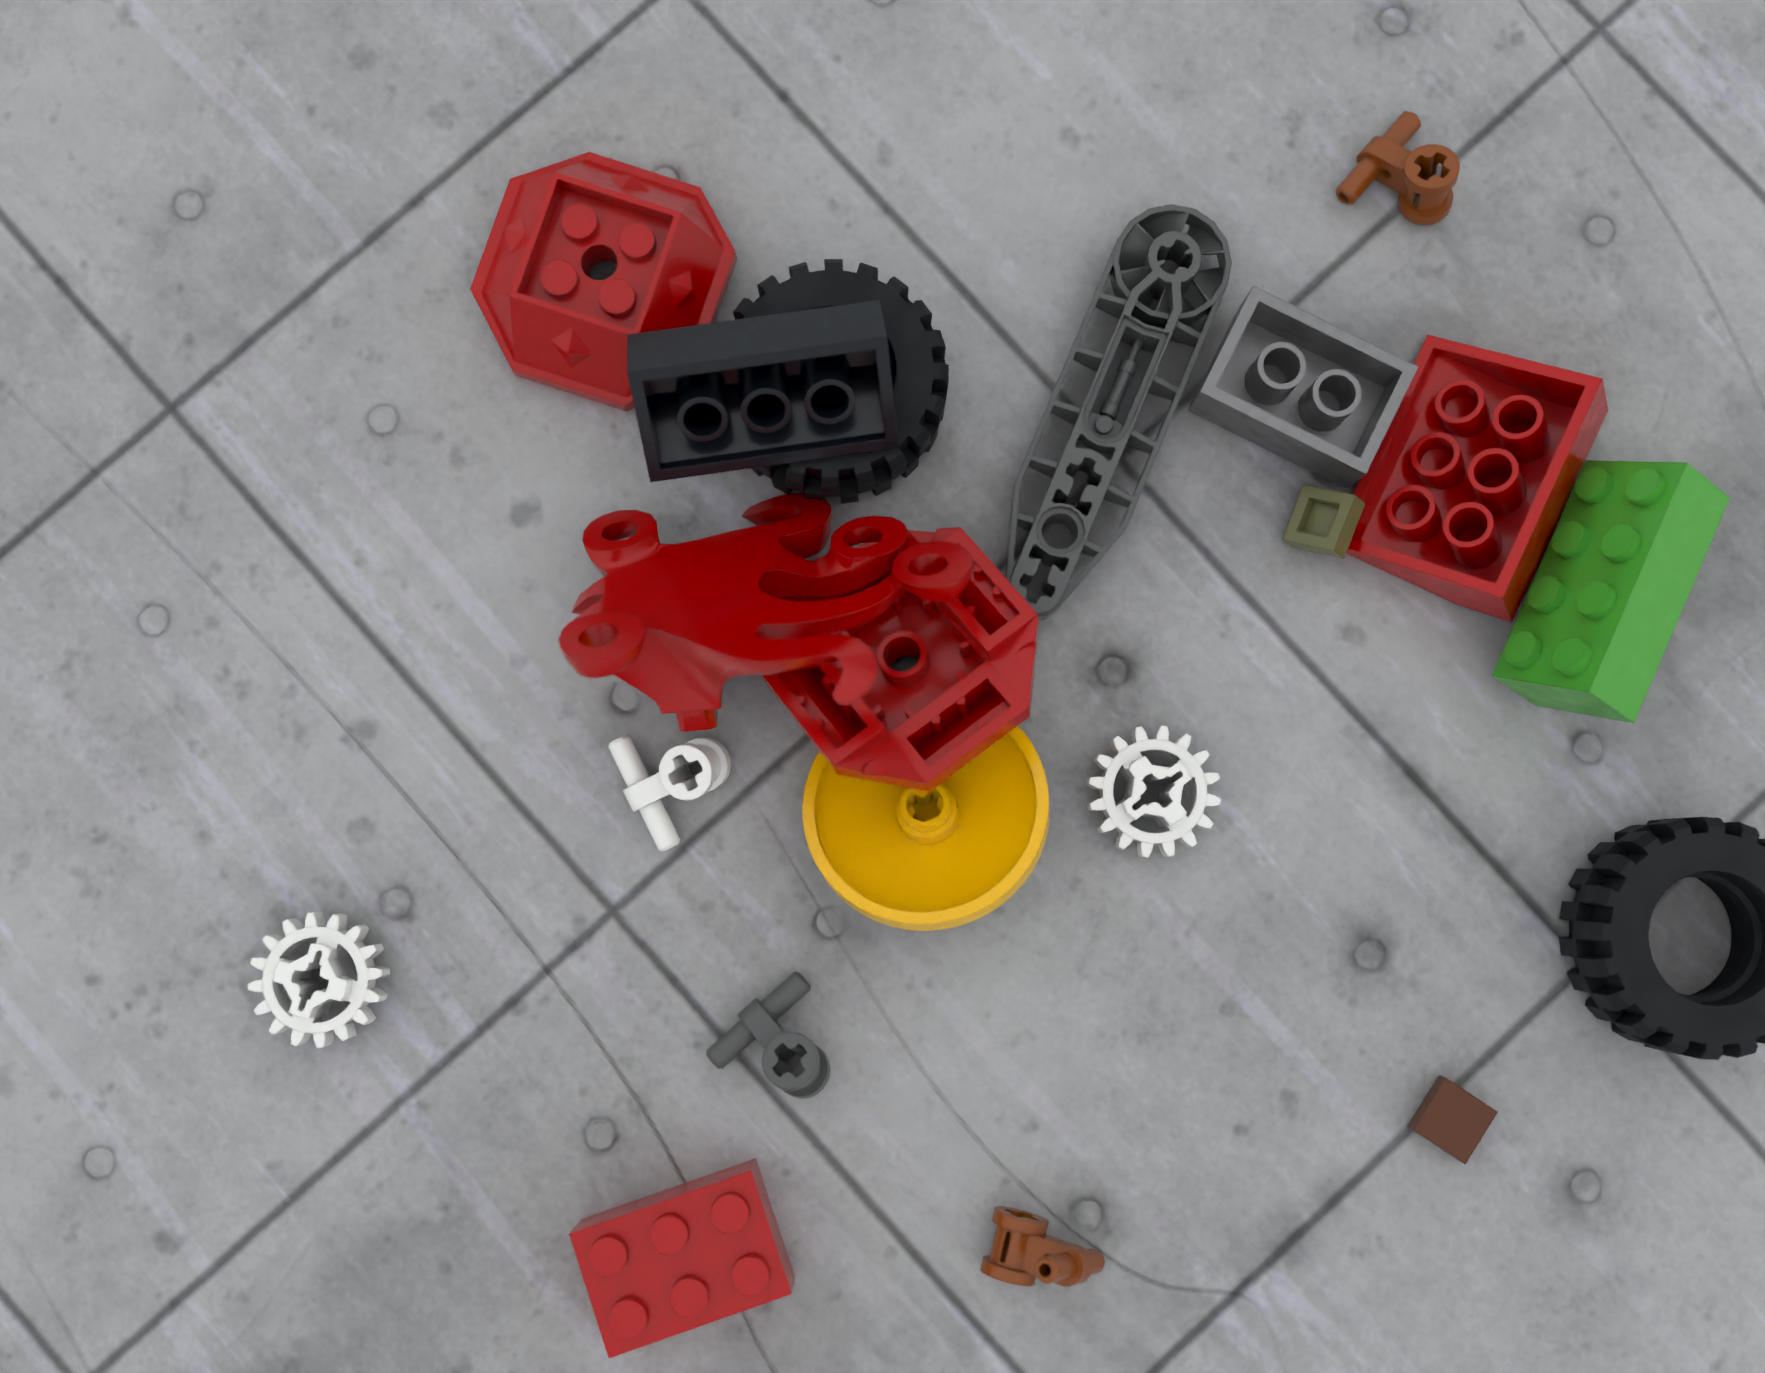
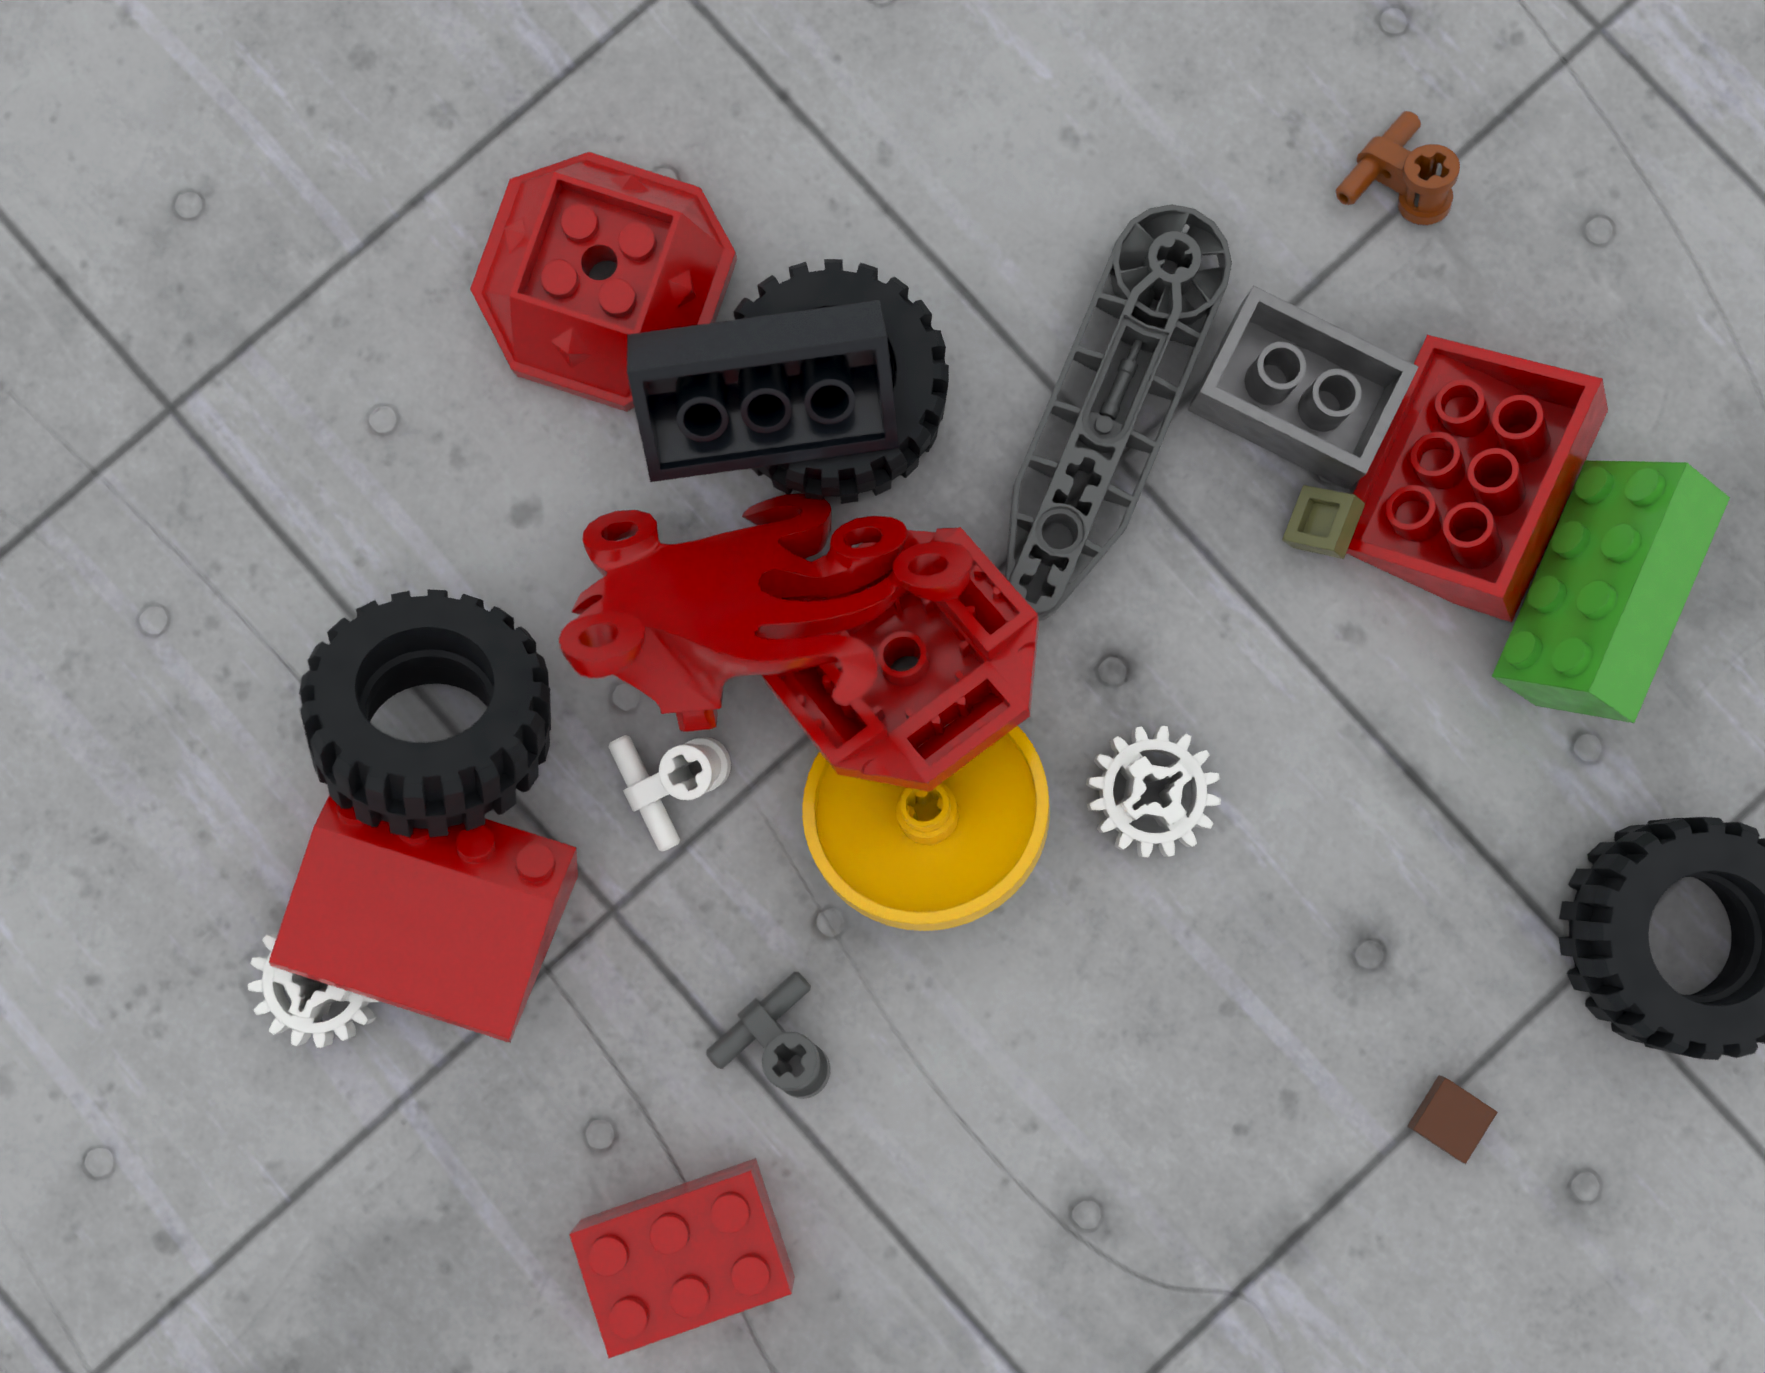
dark orange piece [980,1206,1105,1287] -> none
none -> red slope [269,795,578,1043]
none -> black tyre [299,589,551,837]

